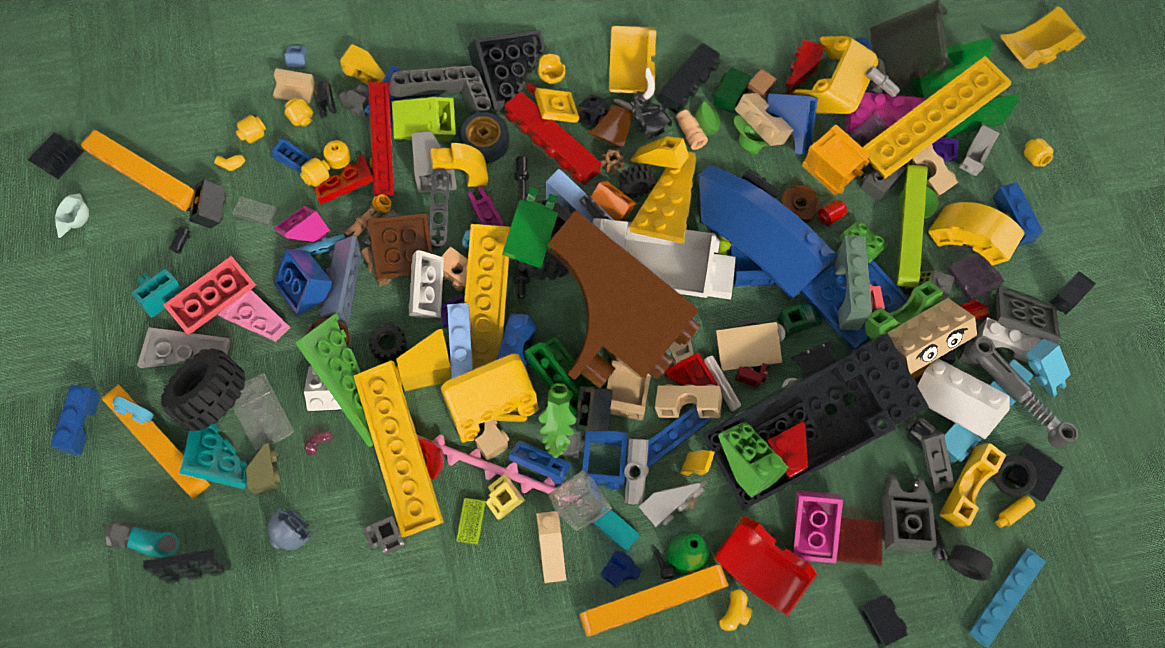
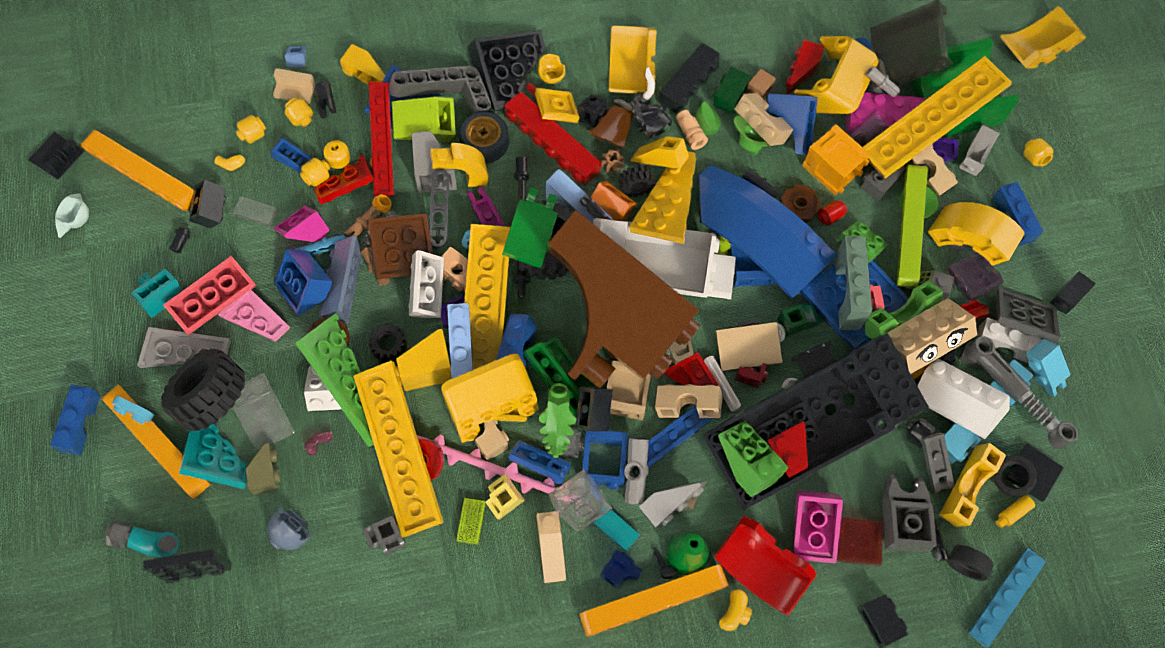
dark grey brick [339,84,369,119] -> none
yellow slope [680,450,715,476] -> none

